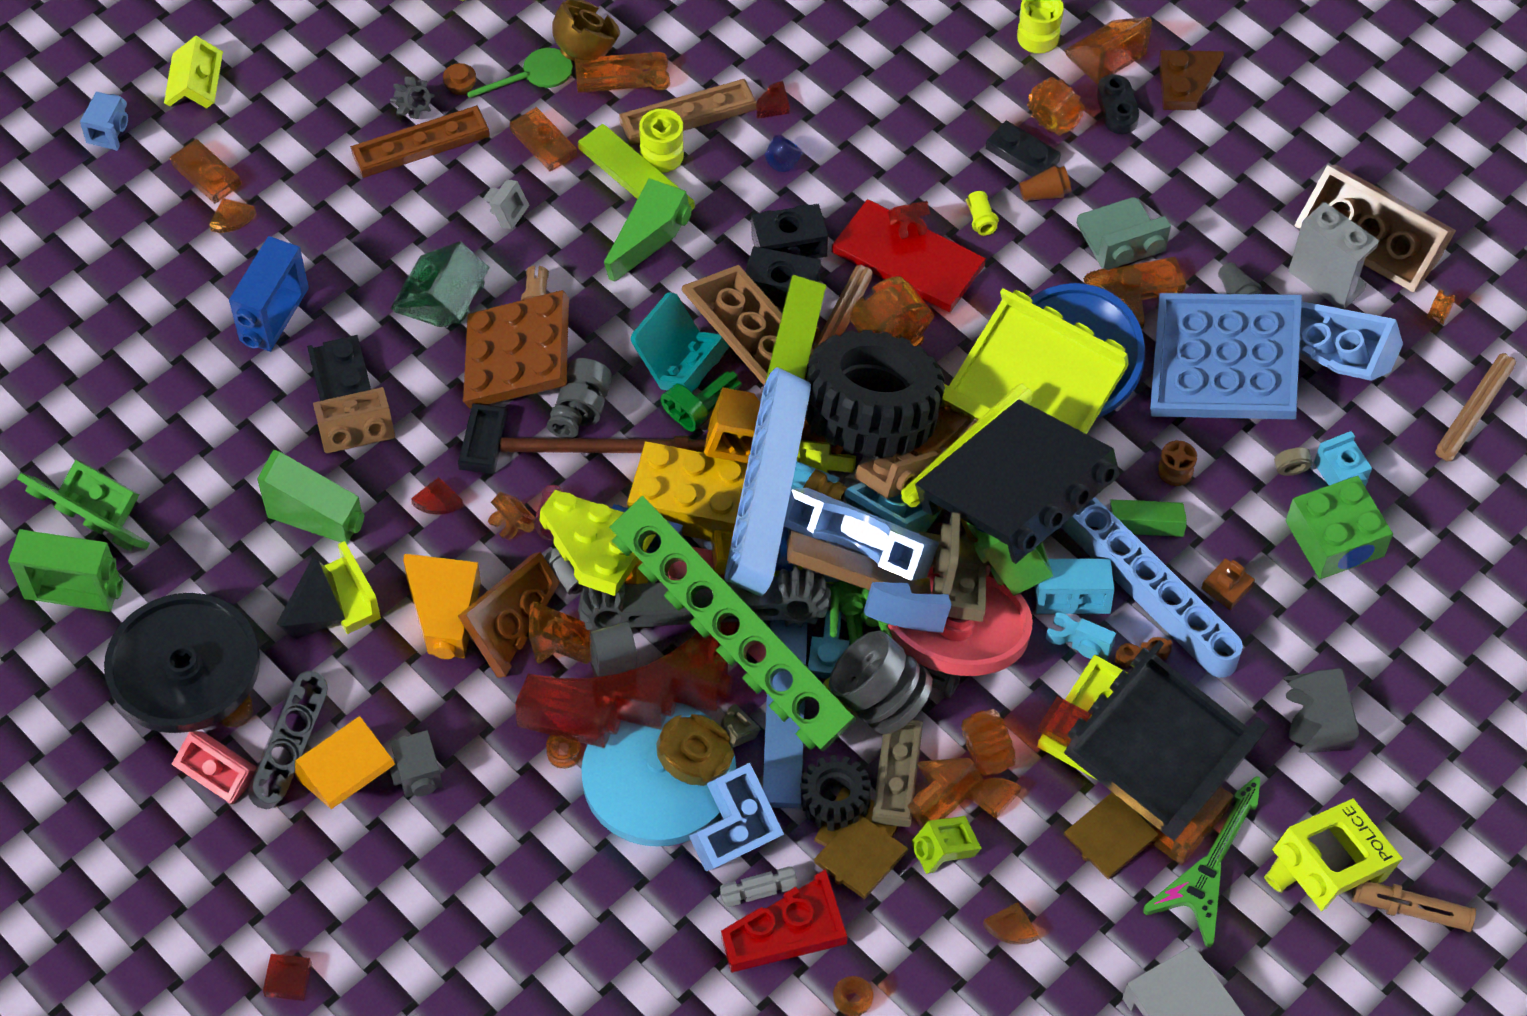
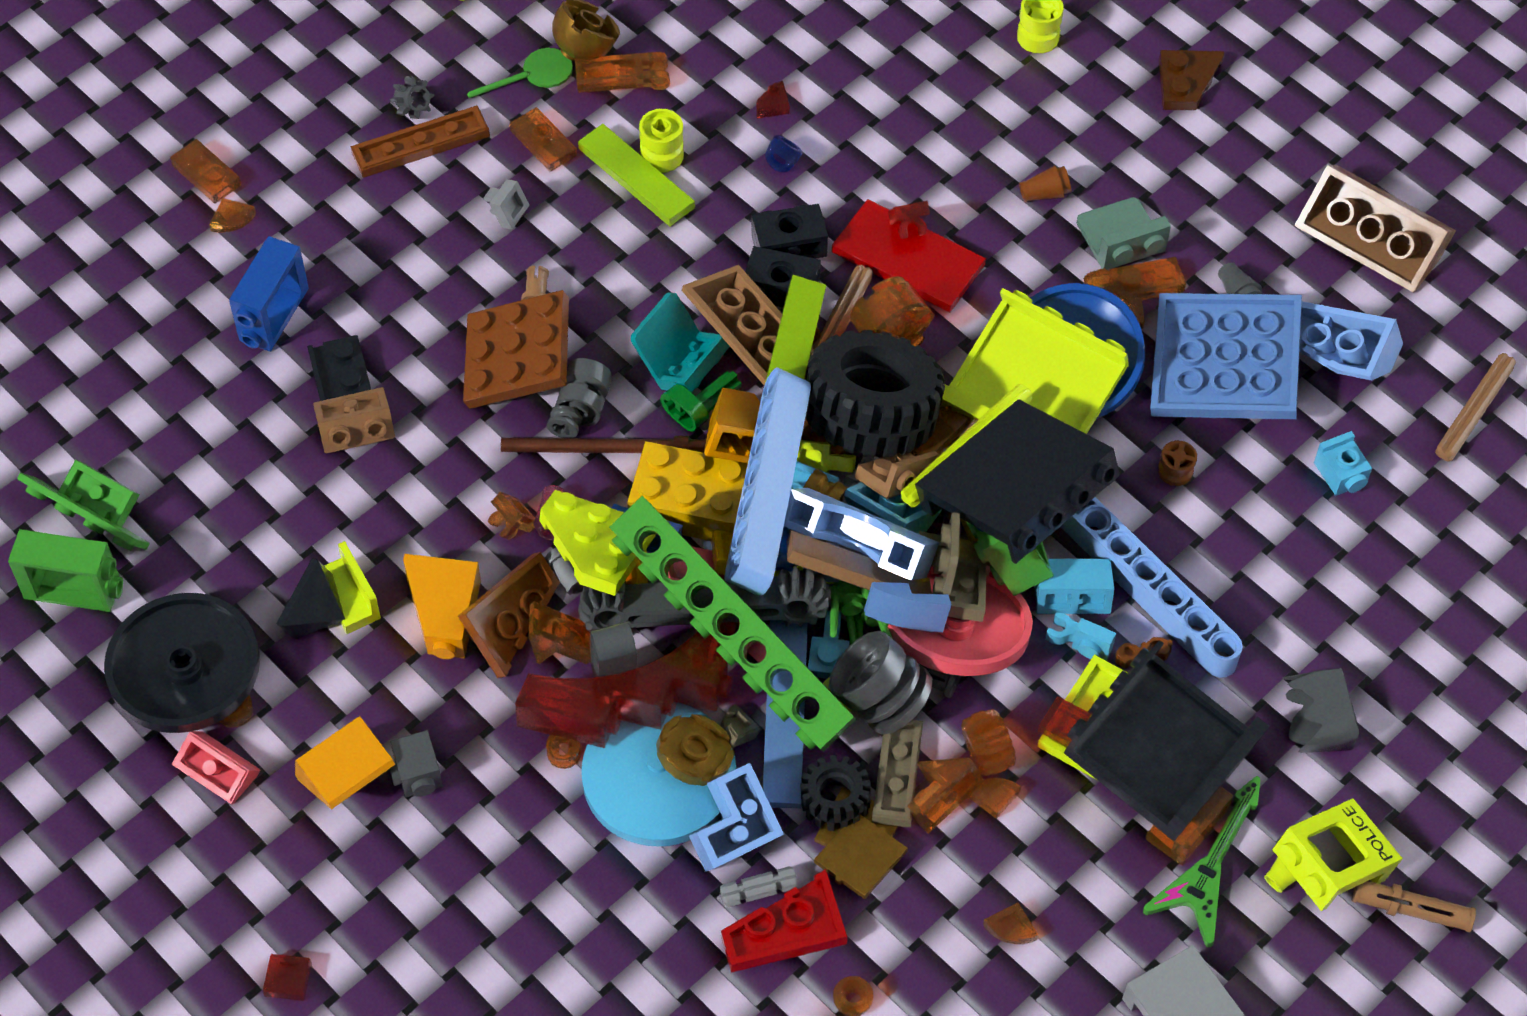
medium blue brick [80,91,128,151] -> none
neon yellow panel [164,36,223,109] -> none
black beam [248,671,328,809] -> none
bright green slope [257,449,364,544] -> none
clear green slope [391,241,490,327] -> none
clear red tile [411,477,463,515] -> none
dark orange plate [443,63,476,95] -> none
black tile [458,403,509,474] -> none
bright green slope [604,178,692,281] -> none
medium nougat tile [619,78,756,146] -> none
lime bracket [912,816,982,874] -> none
neon yellow pin [966,191,999,236] -> none
black plate [986,120,1061,177] -> none
clear orange gear [1027,77,1085,136] -> none
clear orange slope [1064,17,1152,85] -> none
pearl gold piece [1064,792,1159,880] -> none
black plate [1097,74,1139,134] -> none
bright green slope [1110,499,1187,537] -> none
dark orange tile [1201,558,1255,611] -> none
dark tan tile [1274,447,1313,476] -> none
bright green brick [1286,475,1393,580] -> none
light grey panel [1289,202,1379,309] -> none
clear orange bush [1427,289,1456,325] -> none

